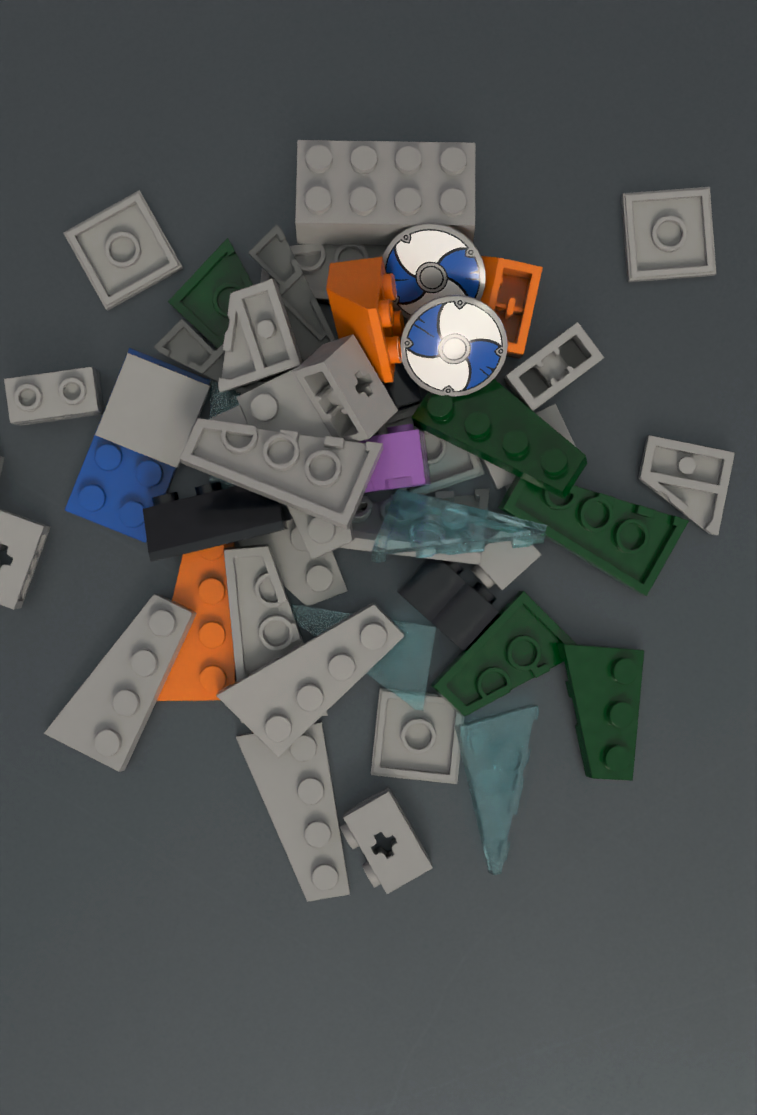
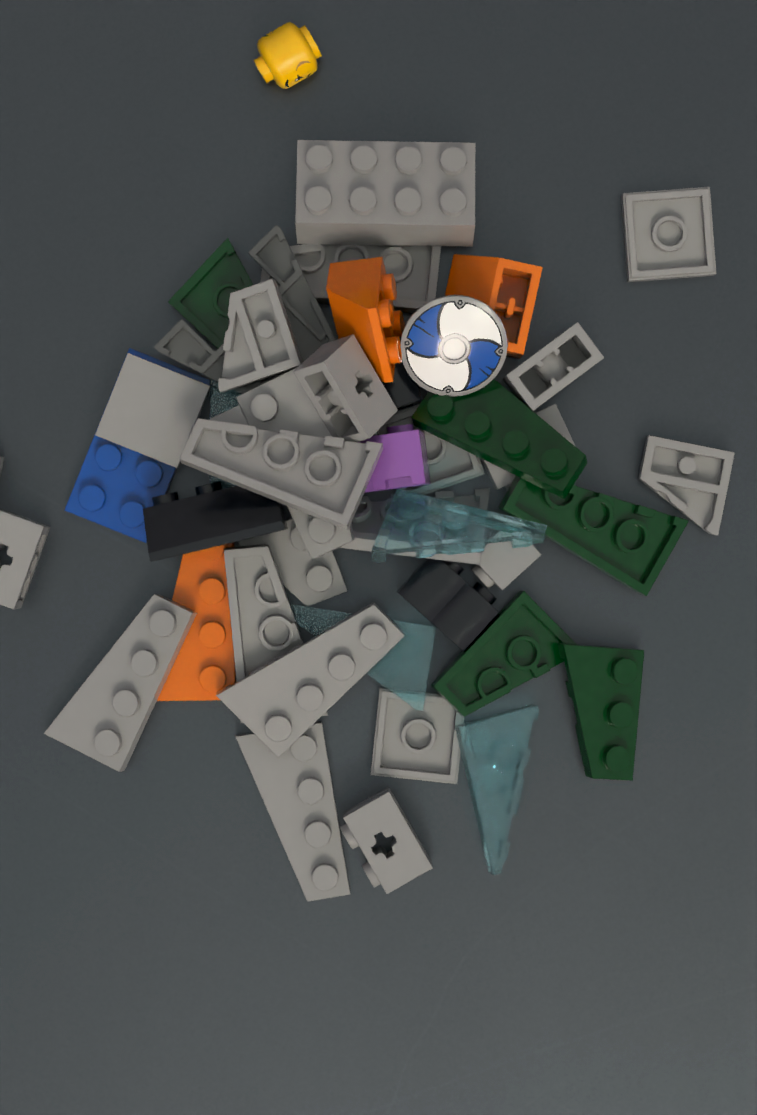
light grey brick [4,367,105,426] -> none
light grey tile [63,190,183,311] -> none
shield [383,223,486,319] -> none
none -> yellow head [253,22,322,89]

